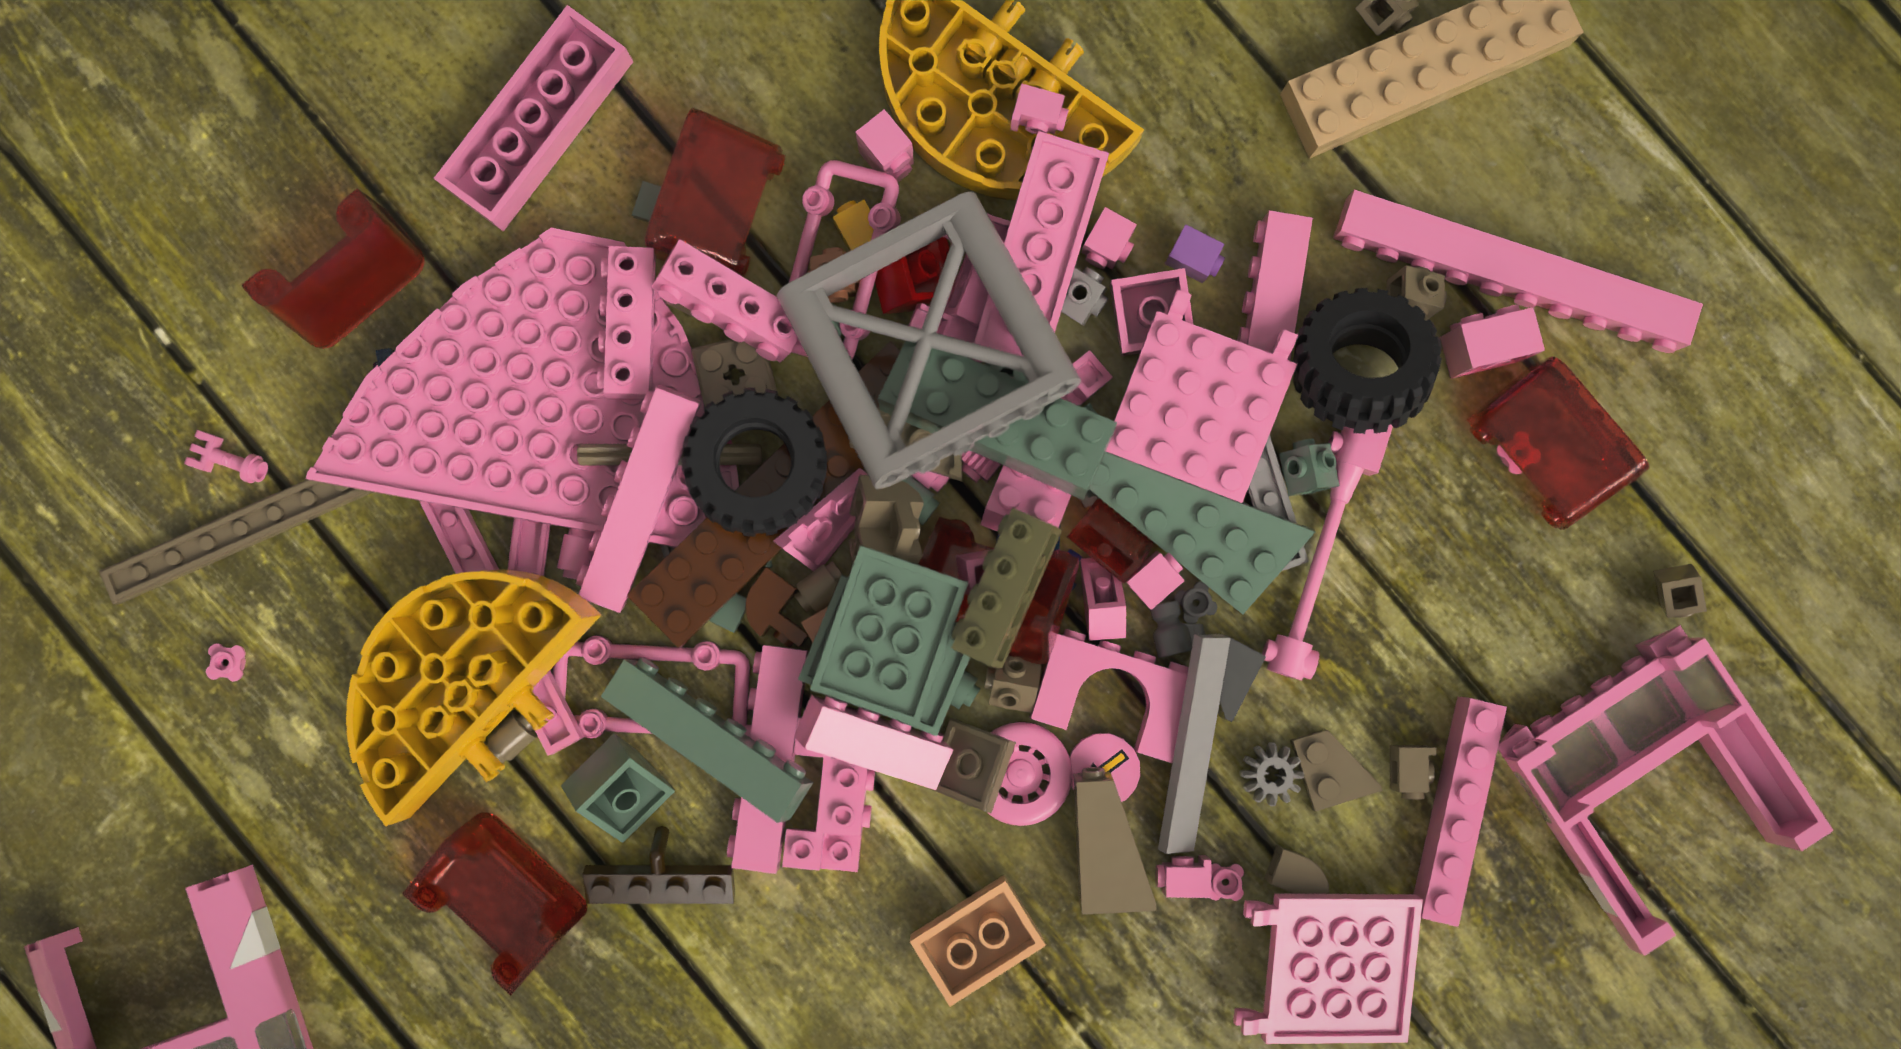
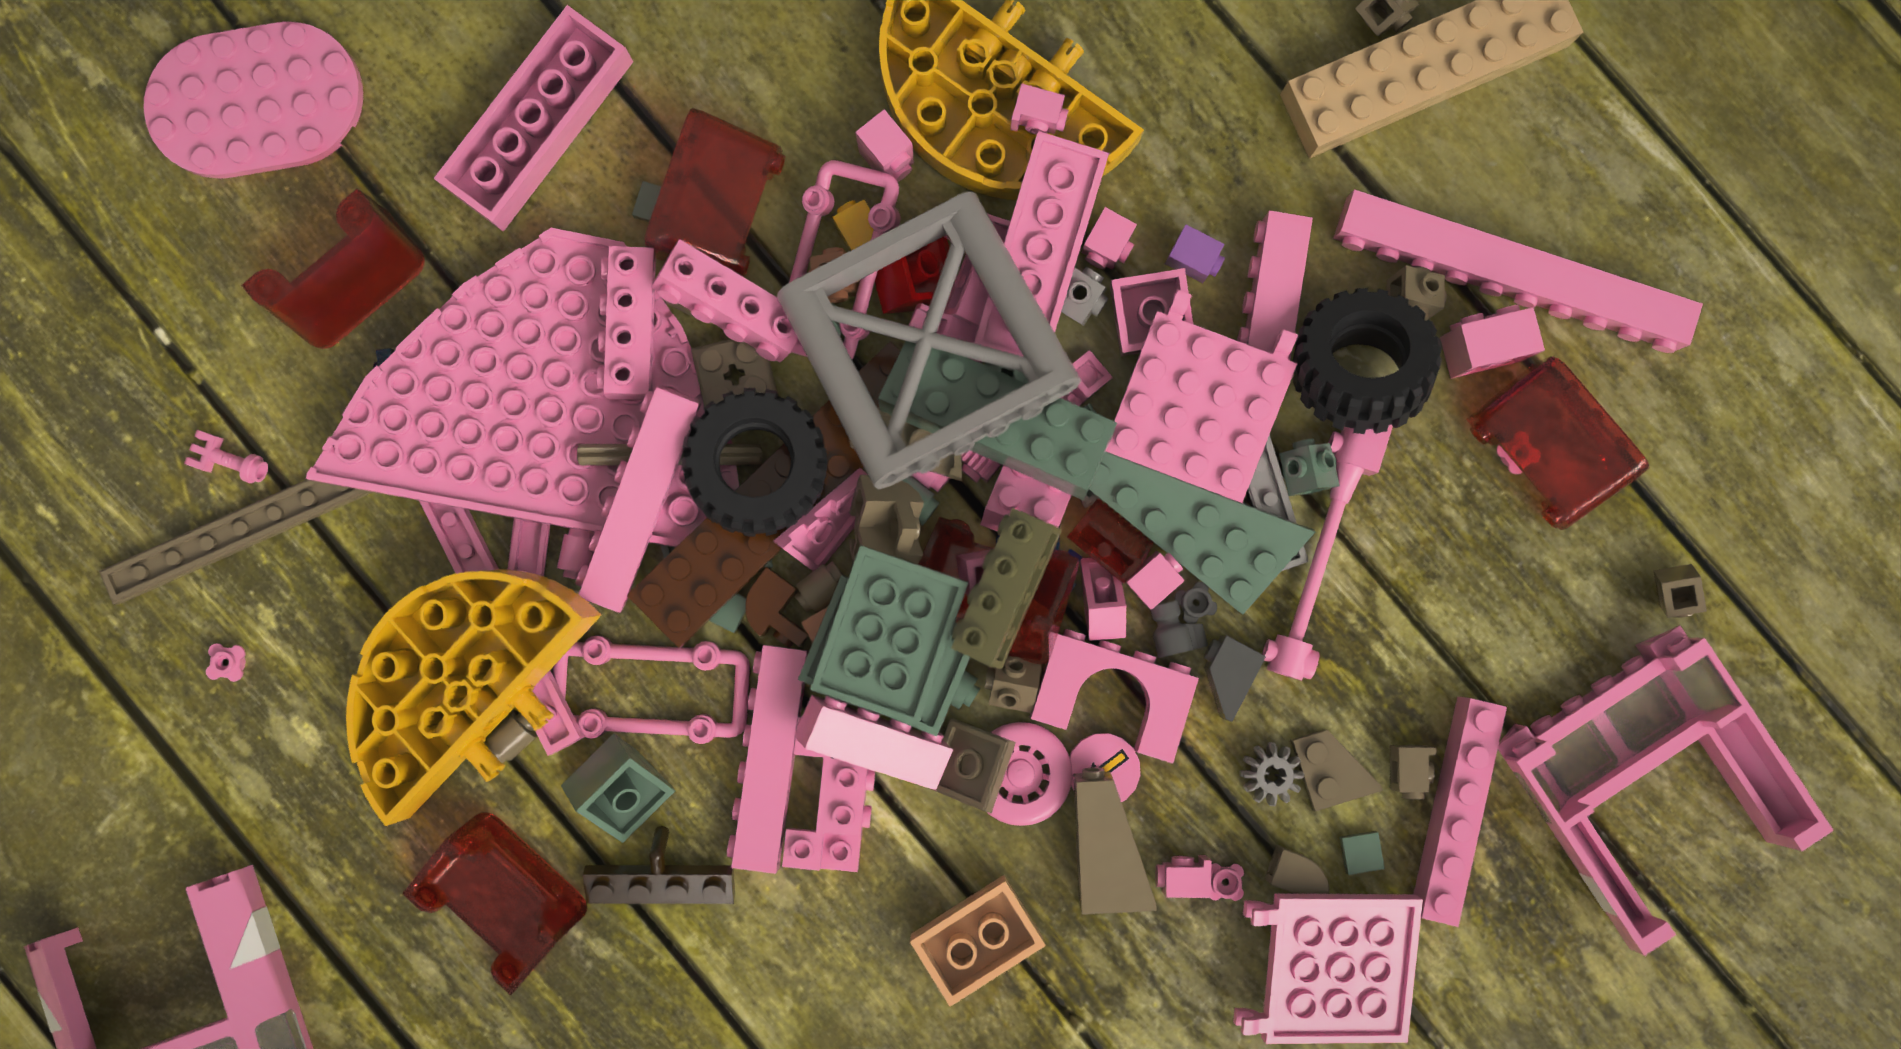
sand green brick [601,657,813,823] -> none
light grey tile [1158,634,1231,854] -> none
none -> bright pink plate [144,22,363,179]
none -> sand green tile [1339,831,1385,875]

